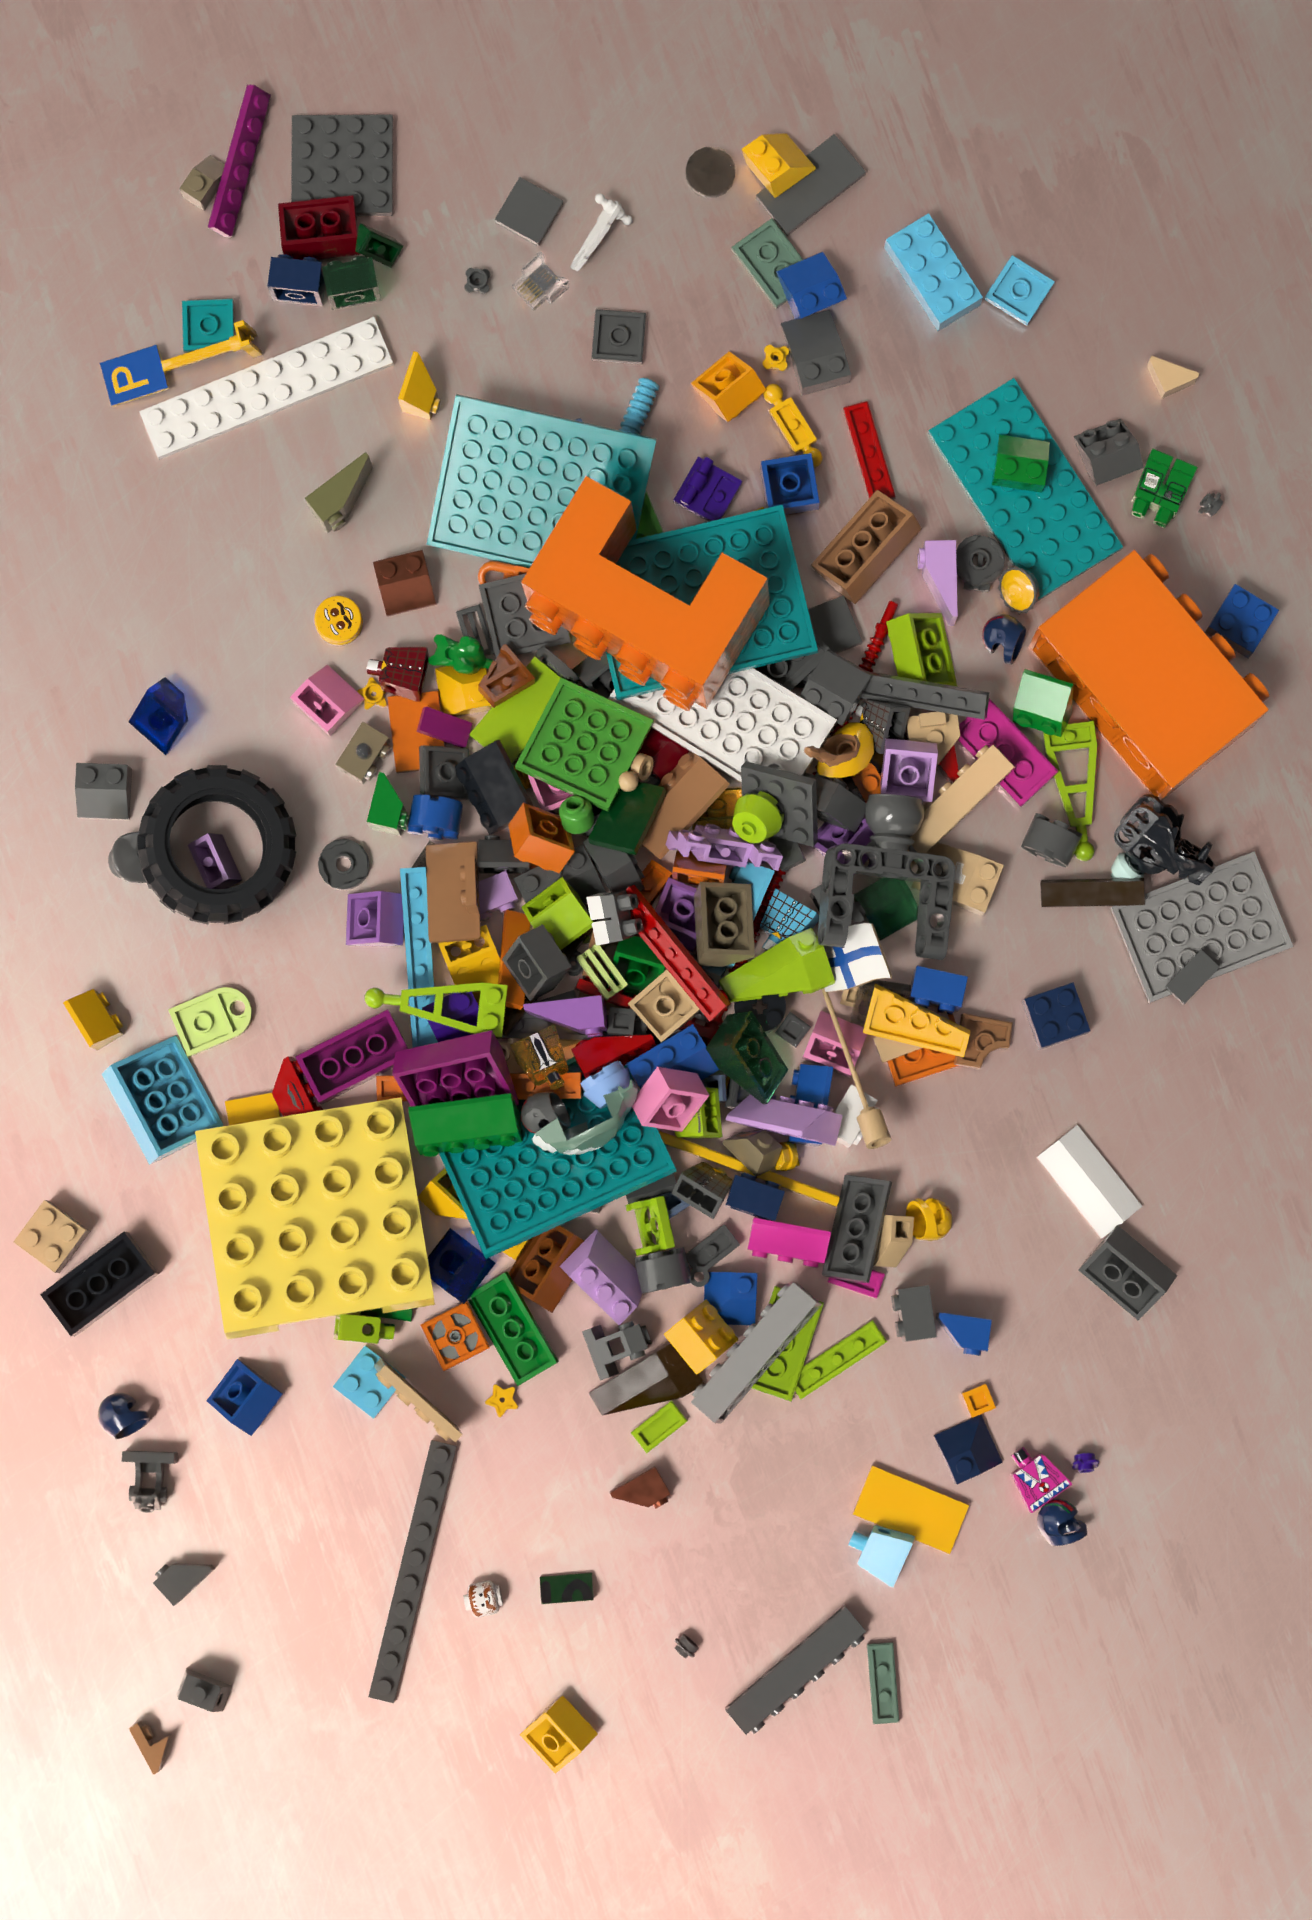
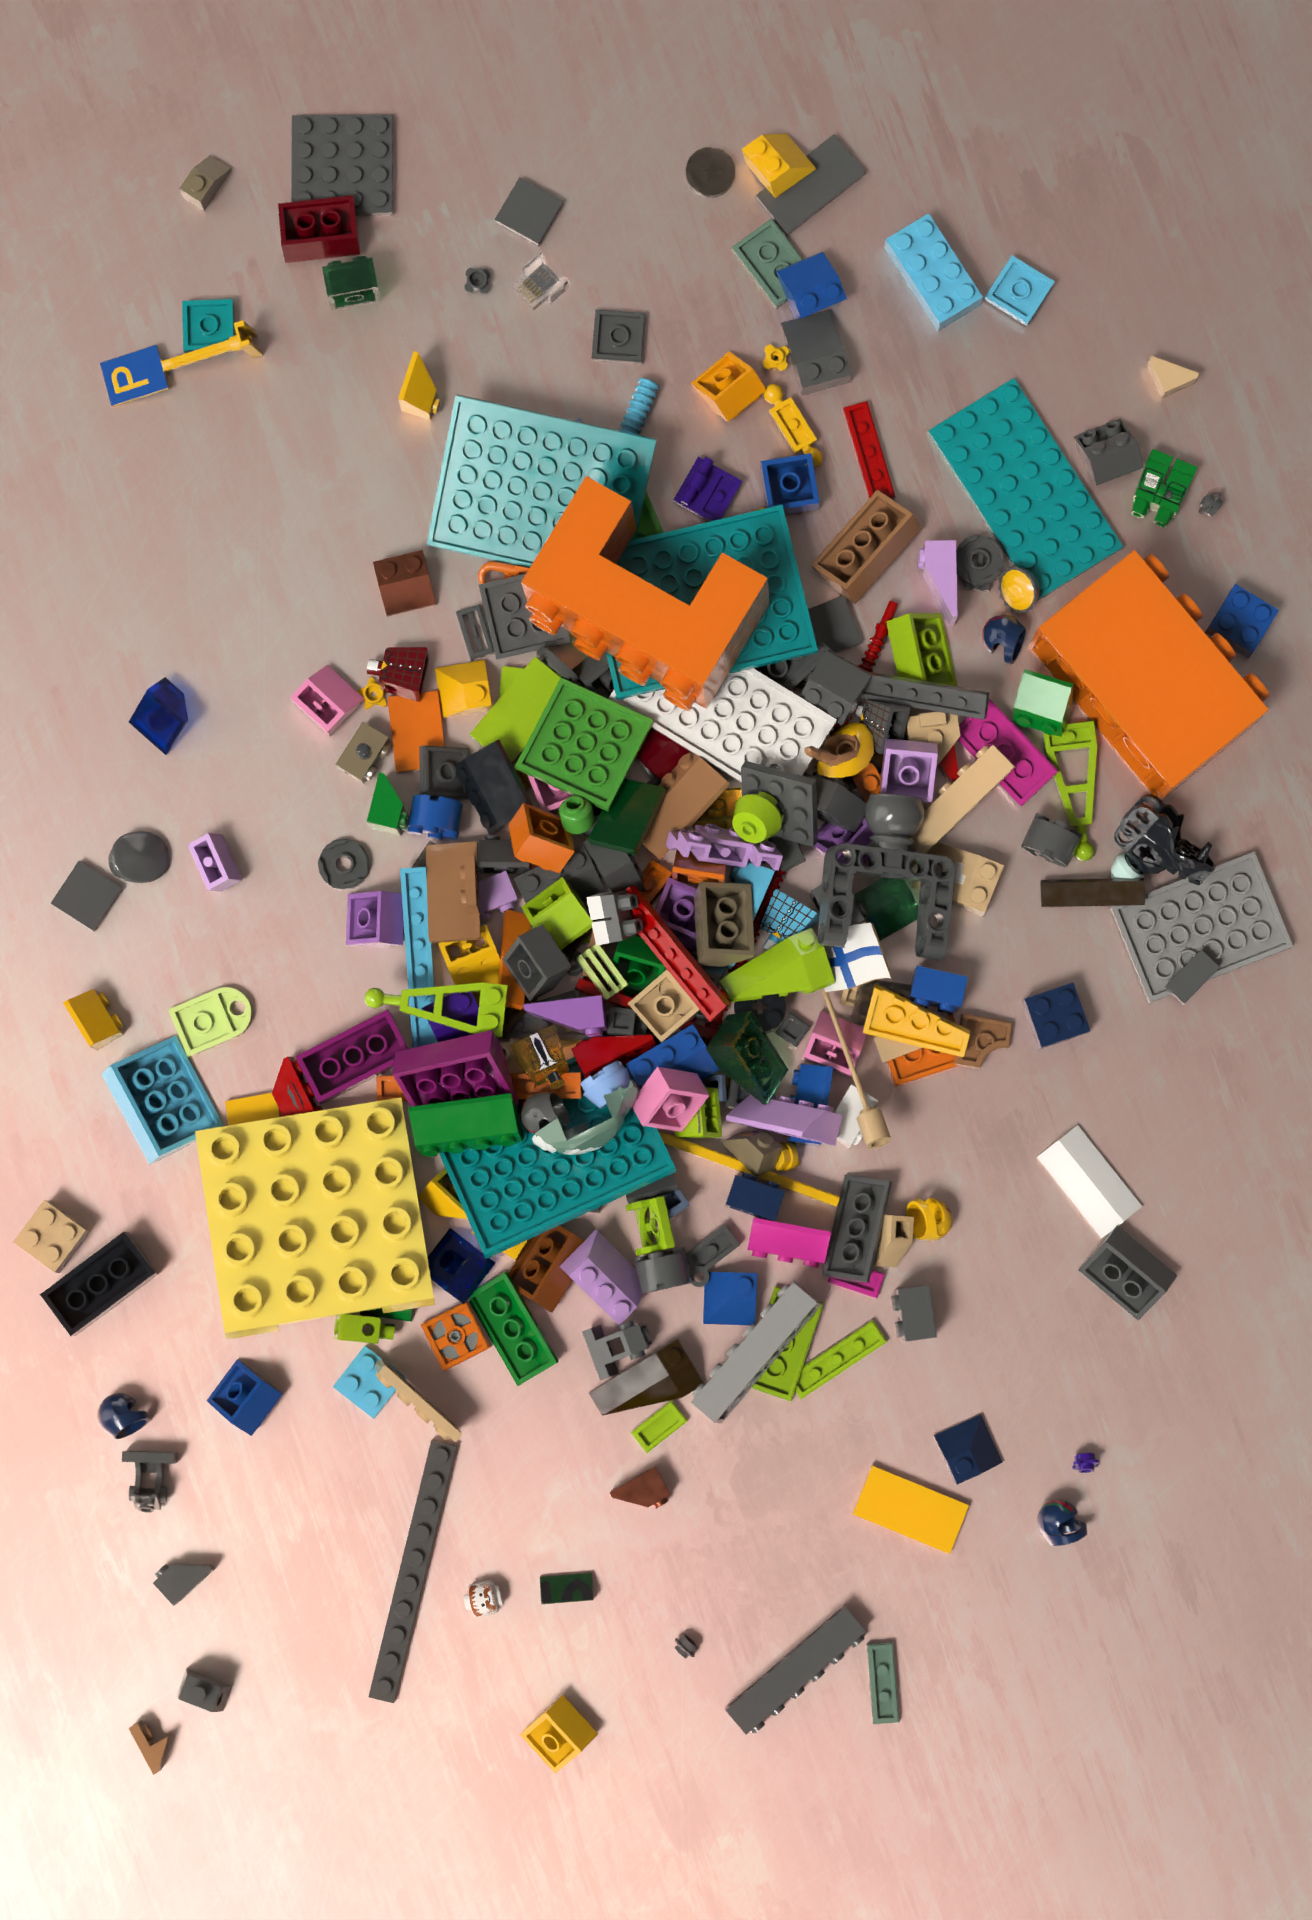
dark grey slope [75,763,132,820] -> none
black tyre [137,765,297,925] -> none
white plate [139,317,394,460] -> none
magenta plate [207,85,271,237] -> none
dark blue brick [267,254,326,306] -> none
olive slope [305,452,373,533] -> none
yellow head [314,596,363,646] -> none
dark green slope [355,223,403,267] -> none
magenta tile [417,706,472,748] -> none
green animal [428,634,495,674] -> none
dark orange wing [478,644,535,708] -> none
yellow plate [485,1384,518,1418] -> none
white piece [570,194,632,272] -> none
tan plate [619,753,653,792] -> none
yellow brick [664,1299,739,1375] -> none
dark grey torso [671,1162,733,1219] -> none
torso [848,1526,915,1587] -> none
blue slope [935,1312,992,1356] -> none
light orange tile [961,1384,996,1418] -> none
green slope [992,435,1050,493] -> none
torso [1011,1447,1072,1513] -> none
none -> dark grey tile [51,861,122,932]

